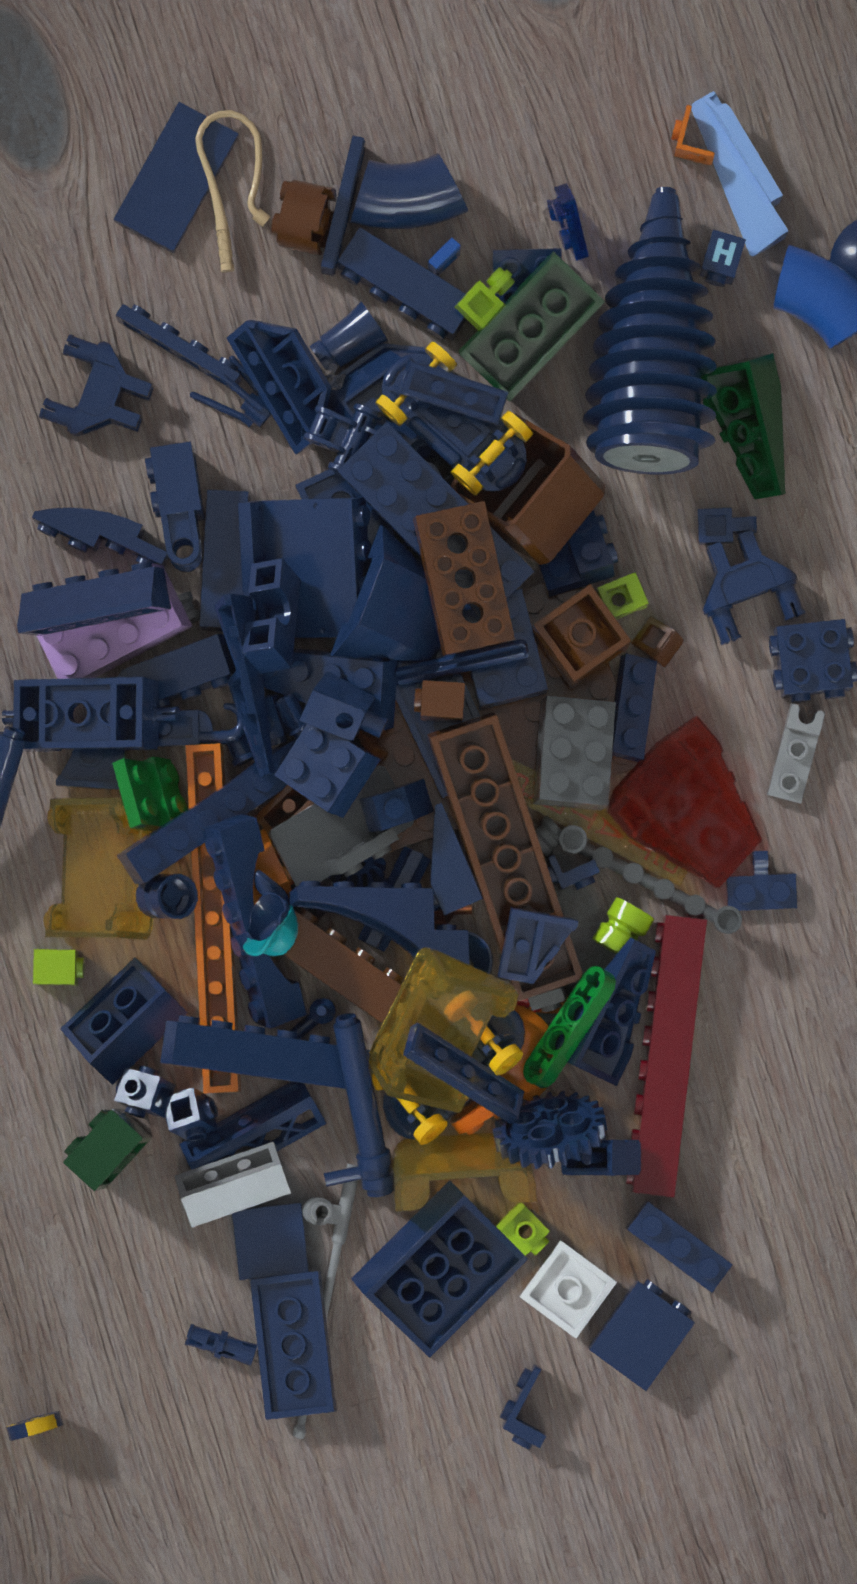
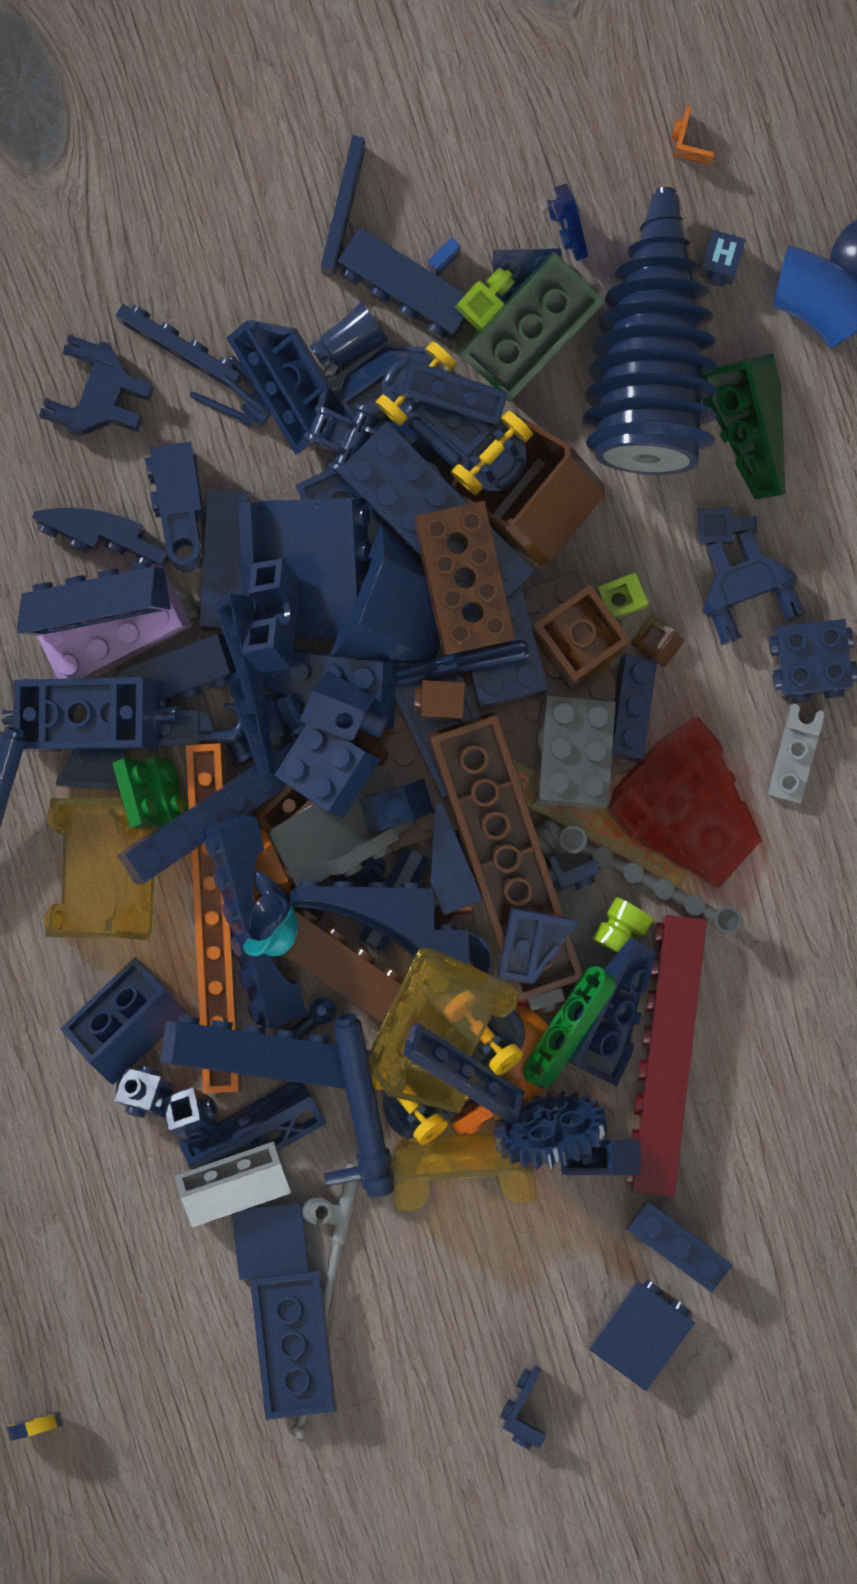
lime brick [33,949,85,986] -> none
dark green brick [63,1109,153,1192] -> none
dark blue tile [114,102,239,253] -> none
dark blue wheel [136,874,198,919] -> none
dark blue pin [184,1323,257,1366] -> none
tan piece [195,110,271,273] -> none
reddish brown brick [271,179,337,256] -> none
dark blue brick [350,153,468,229] -> none
dark blue slope [351,1180,528,1358] -> none
lime brick [495,1201,550,1256] -> none
white plate [519,1240,617,1338] -> none
dark blue plate [538,510,618,597] -> none
light blue wedge [691,91,788,256] -> none
dark blue plate [726,851,798,911] -> none

